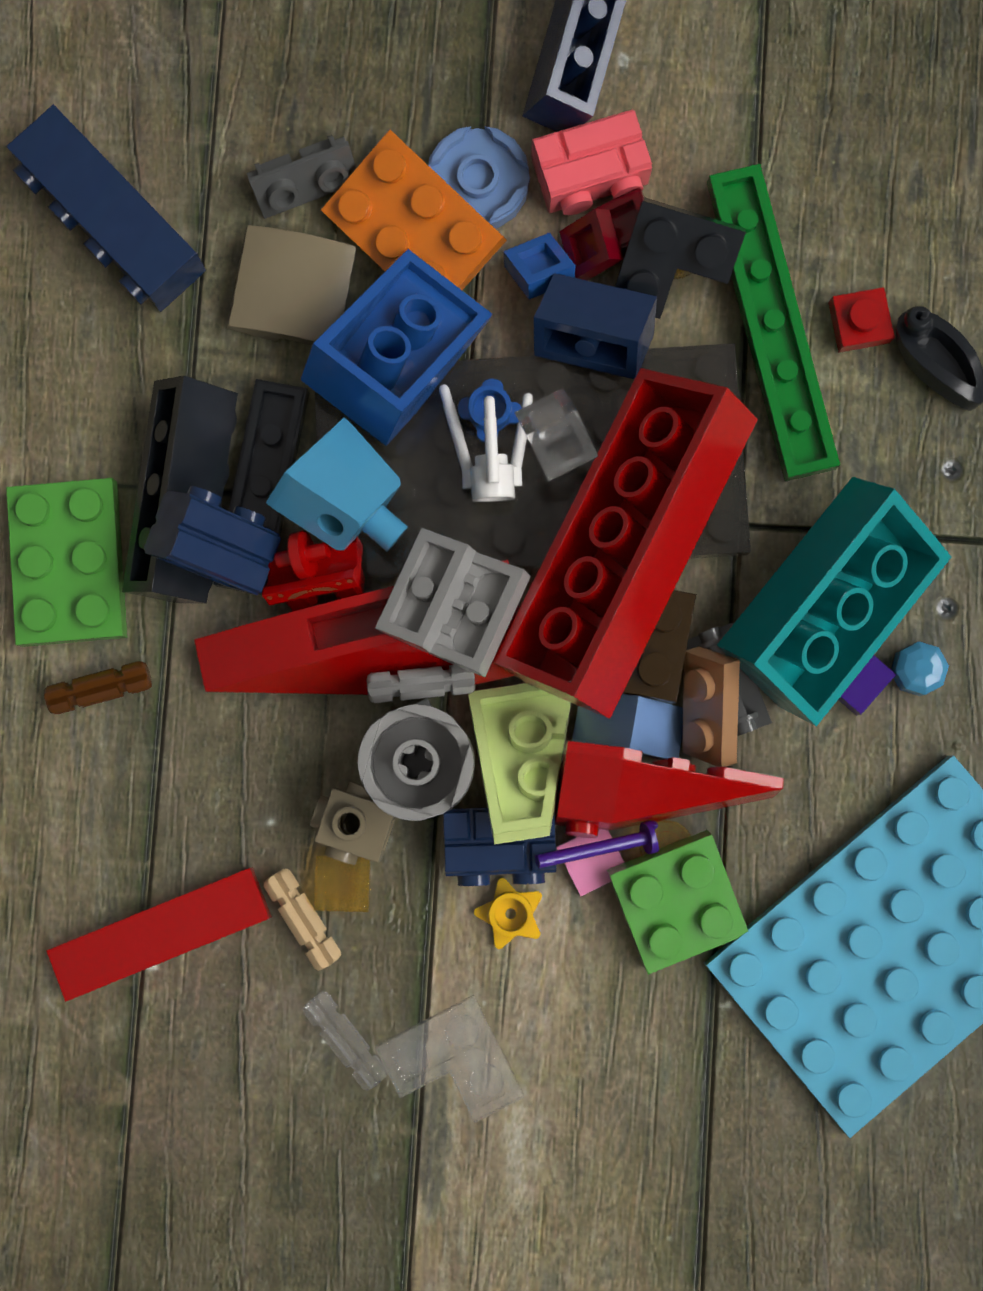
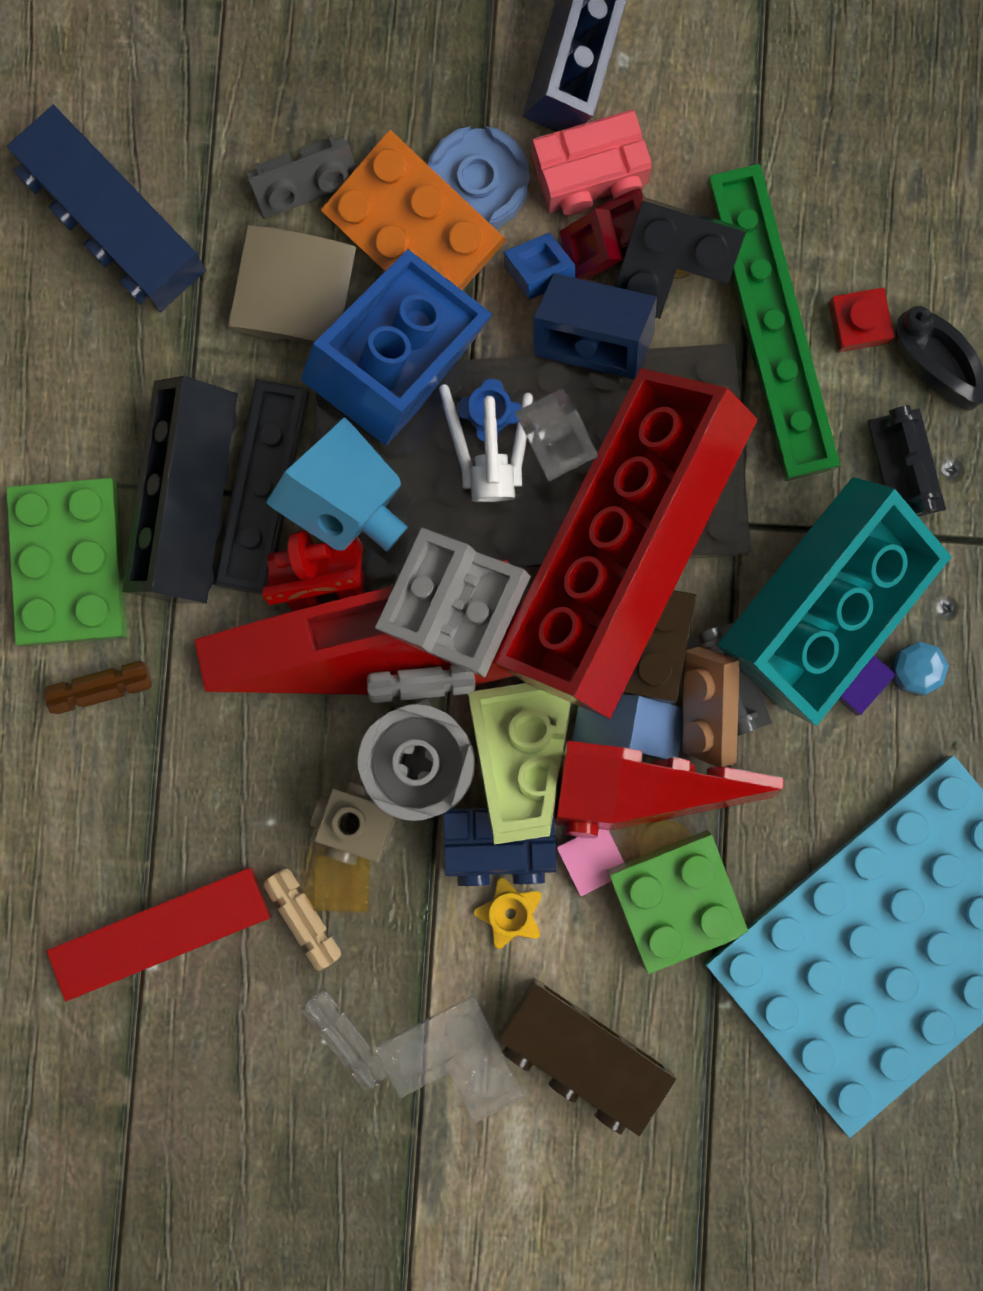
dark blue brick [144,486,281,595] -> none
dark purple piece [535,820,659,868] -> none
none -> dark brown brick [499,978,677,1137]
none -> black hinge [867,405,946,517]

